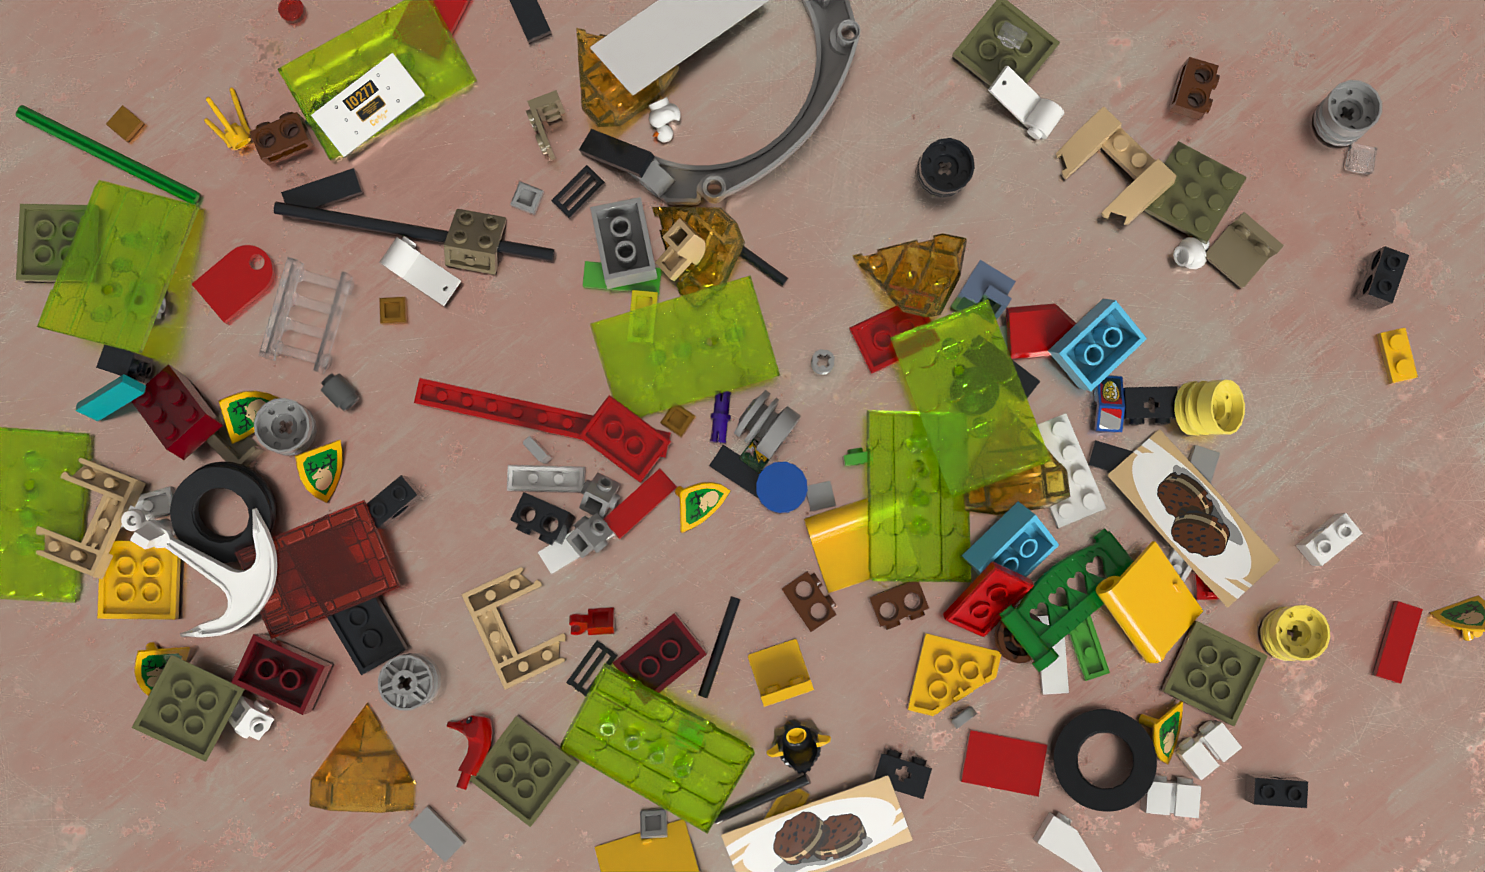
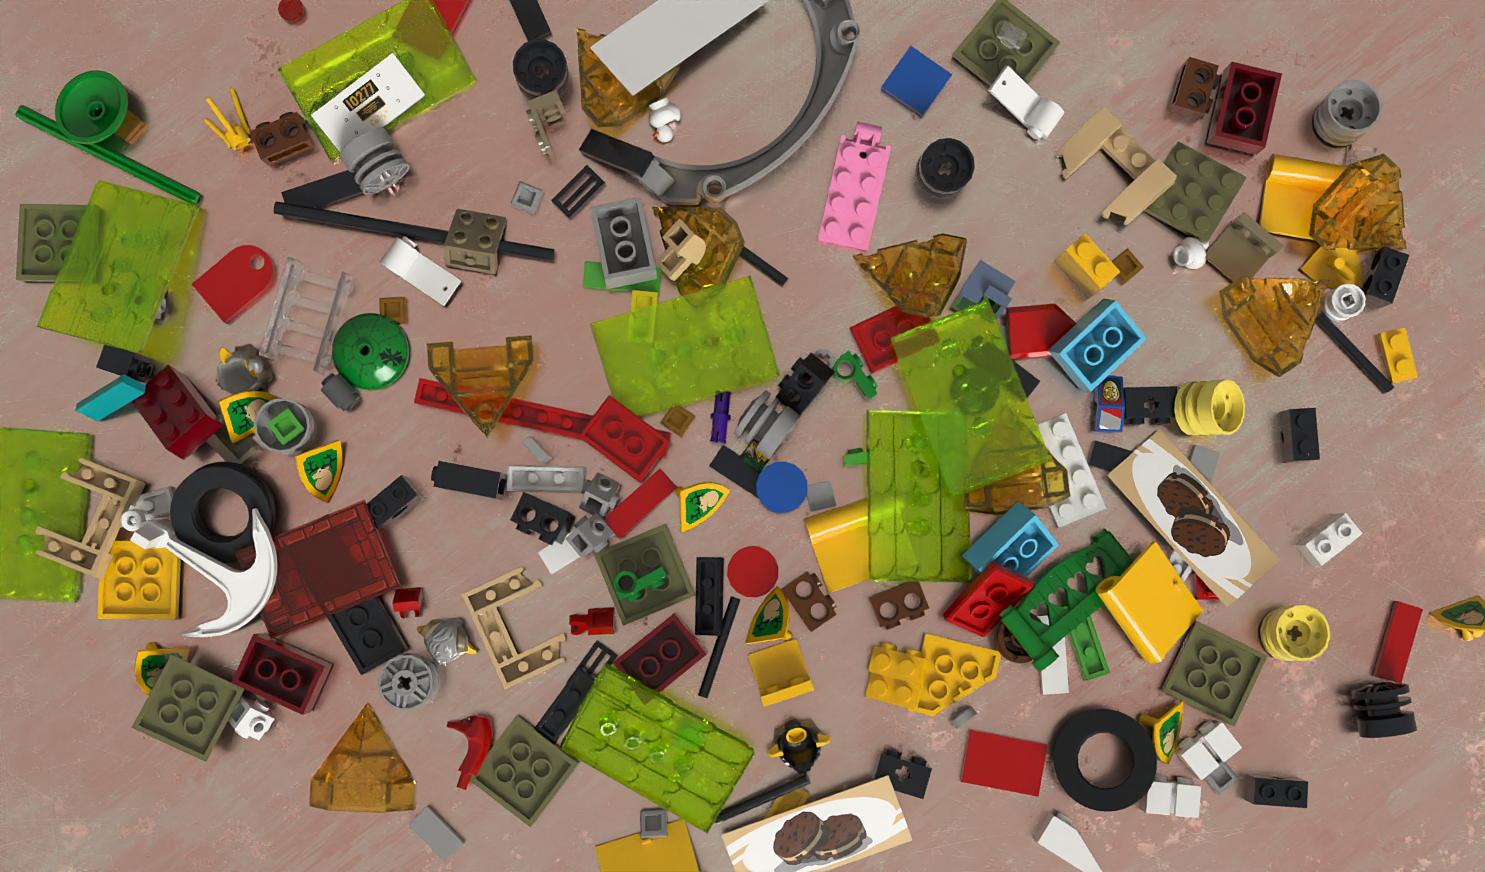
none -> green dish [55,70,128,144]
none -> light grey hair [216,344,273,394]
none -> bright green plate [267,408,306,445]
none -> green dish [332,313,409,390]
none -> light grey wheel [340,128,410,195]
none -> red tile [392,587,423,618]
none -> light grey hair [416,618,477,666]
none -> clear yellow wedge [427,335,534,439]
none -> black brick [431,461,507,500]
none -> black wheel [513,39,569,99]
none -> black tile [534,665,601,744]
none -> olive plate [594,523,695,626]
none -> green plate [614,567,668,602]
none -> black tile [695,557,724,636]
none -> red tile [727,546,779,598]
none -> shield [746,586,793,644]
none -> black brick [776,352,835,415]
none -> bright pink hinge [818,121,891,251]
none -> green plate [833,350,878,401]
none -> yellow plate [865,642,929,710]
none -> blue tile [881,46,952,117]
none -> yellow brick [1055,233,1120,299]
none -> pearl gold tile [1111,248,1144,285]
none -> light grey tile [1204,759,1239,795]
none -> dark red brick [1207,62,1282,155]
none -> clear yellow wedge [1219,277,1330,377]
none -> yellow door [1259,154,1369,244]
none -> black brick [1280,408,1320,463]
none -> yellow shield [1300,230,1363,289]
none -> clear yellow wedge [1309,154,1406,250]
none -> black bar [1314,312,1394,393]
none -> white wheel [1320,284,1366,322]
none -> black wheel [1351,682,1417,738]

